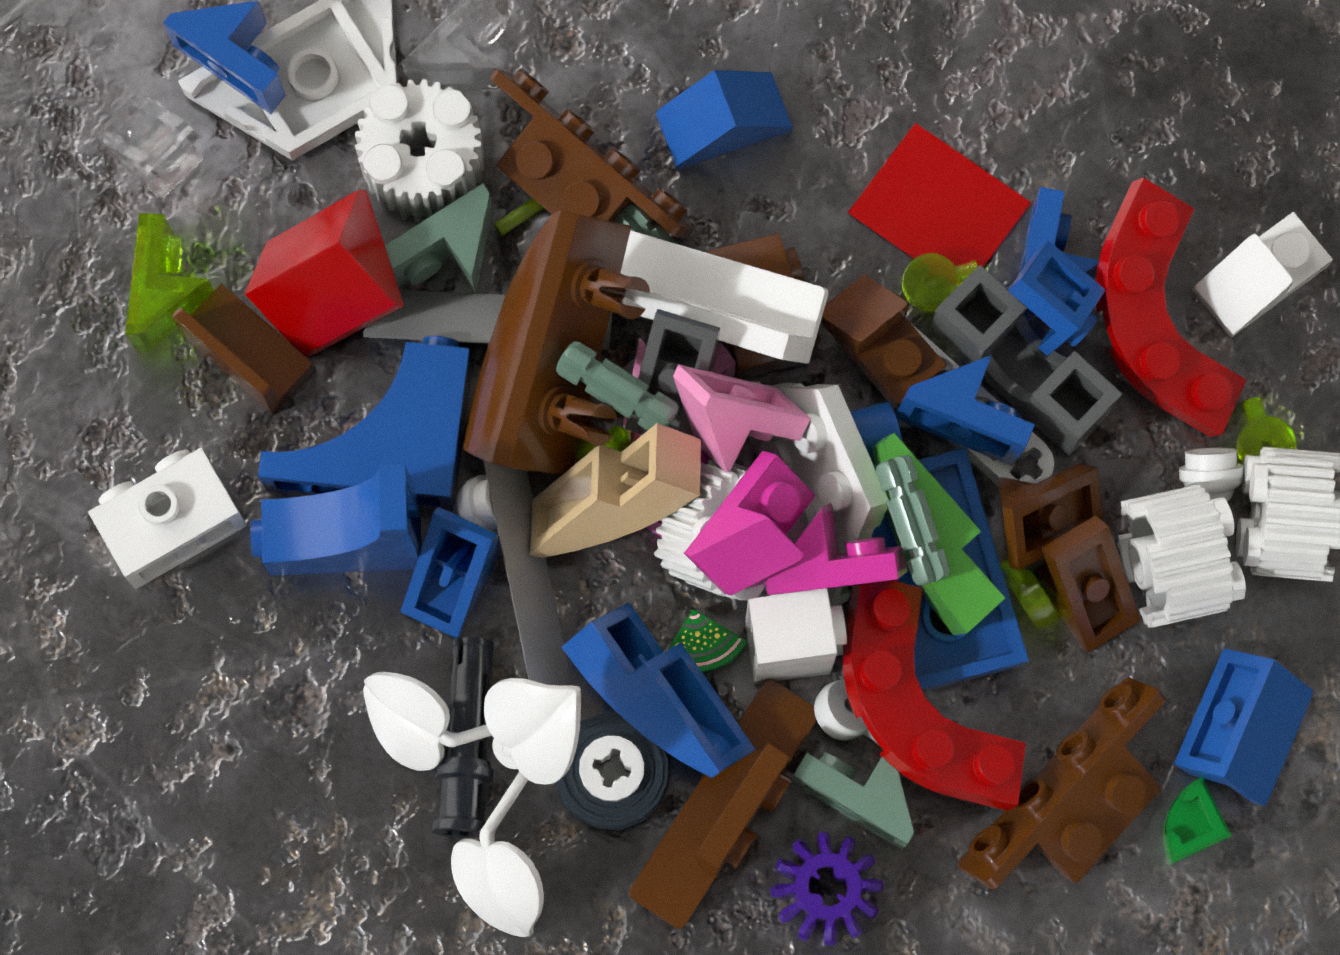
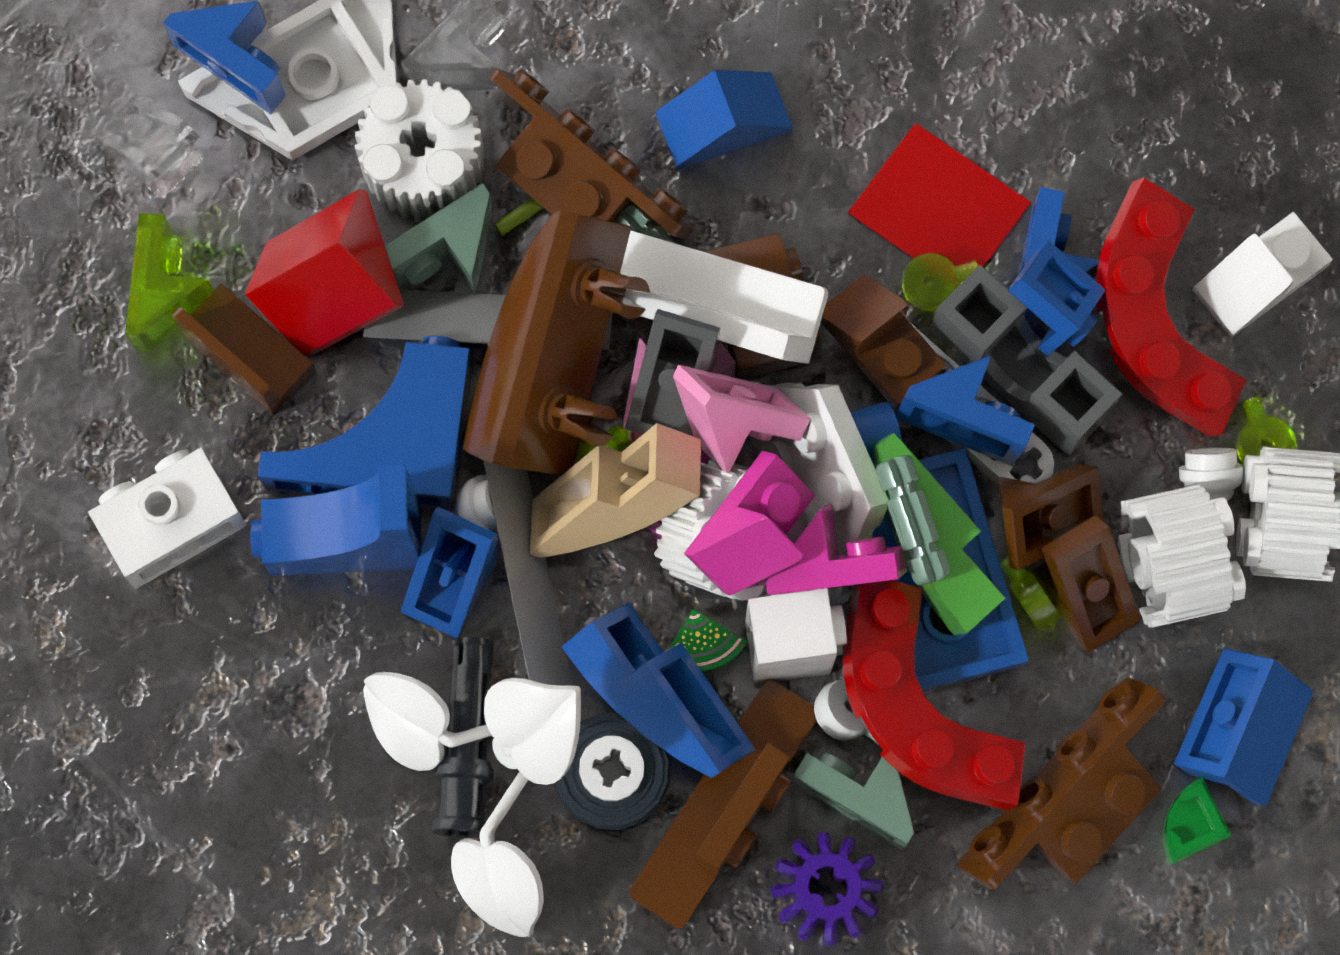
sand green axle [556,341,679,430] -> none

